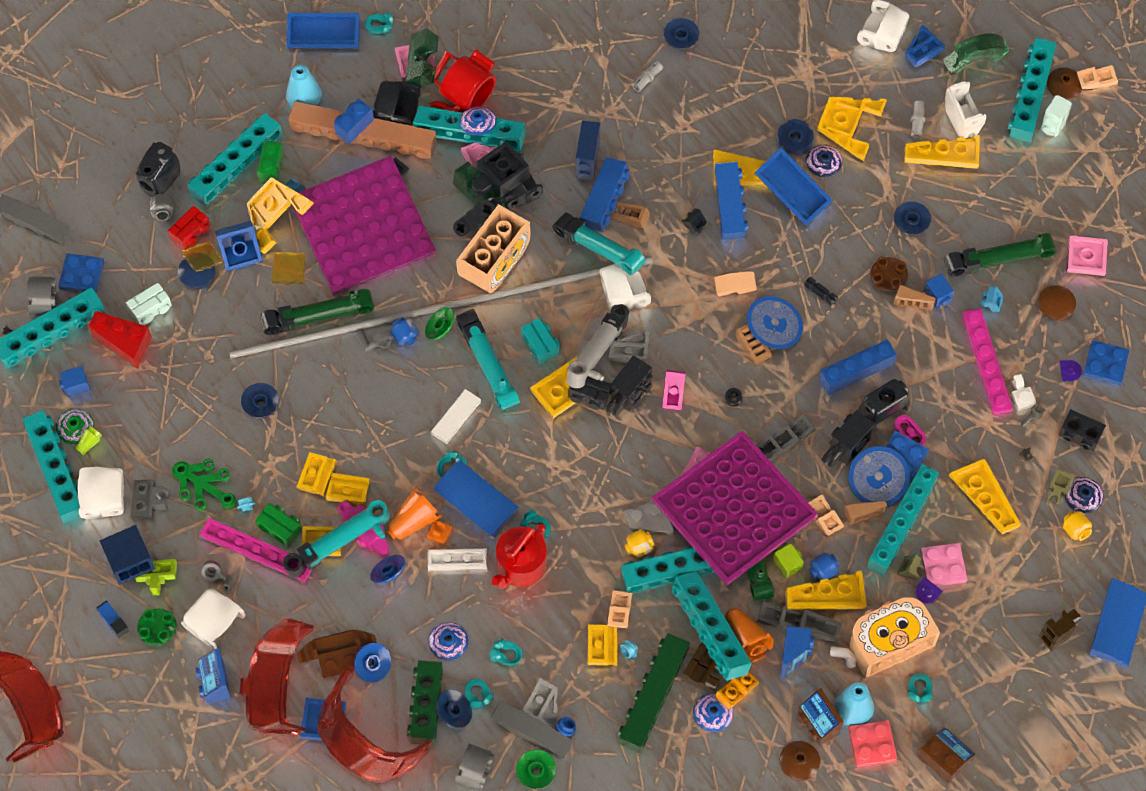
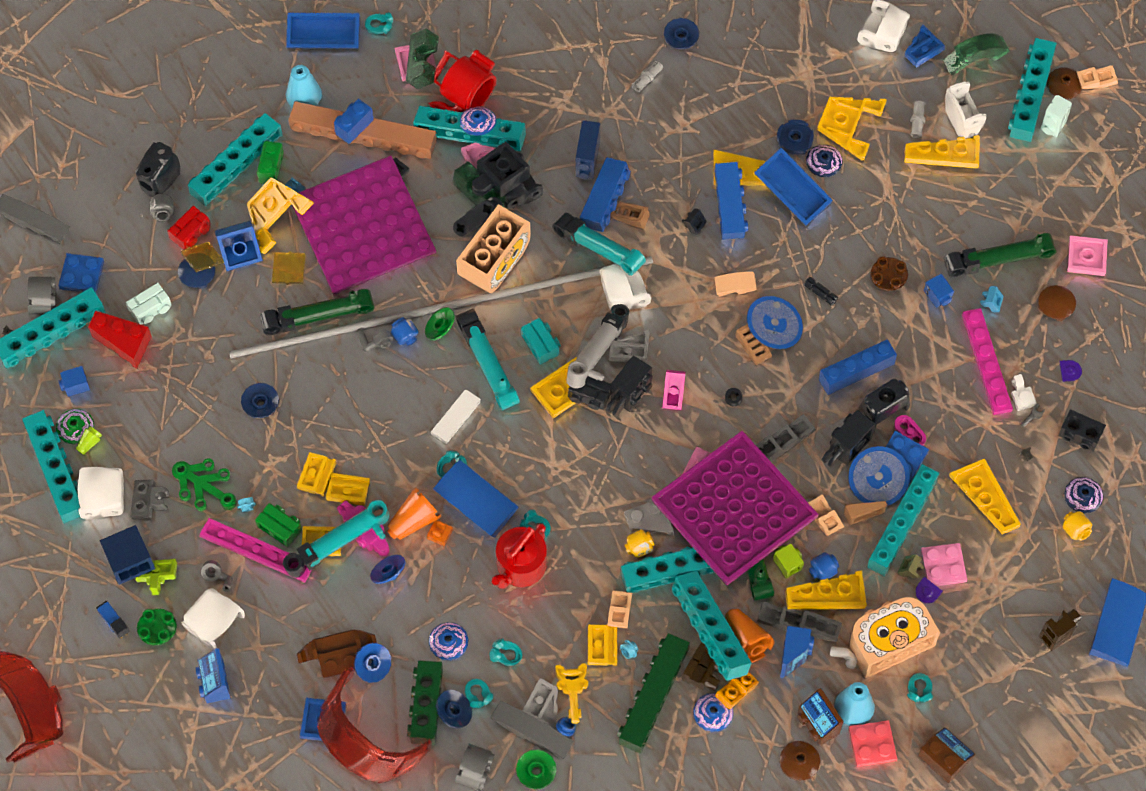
clear red piece [239,619,314,736] -> none
black piece [372,81,421,126] -> none
white tile [428,548,487,571] -> none
dark blue dish [894,202,931,235] -> none
medium nougat slope [894,285,936,310] -> none
olive plate [1048,469,1075,506] -> none
blue plate [1083,340,1130,386] -> none
none -> yellow piece [555,663,588,724]

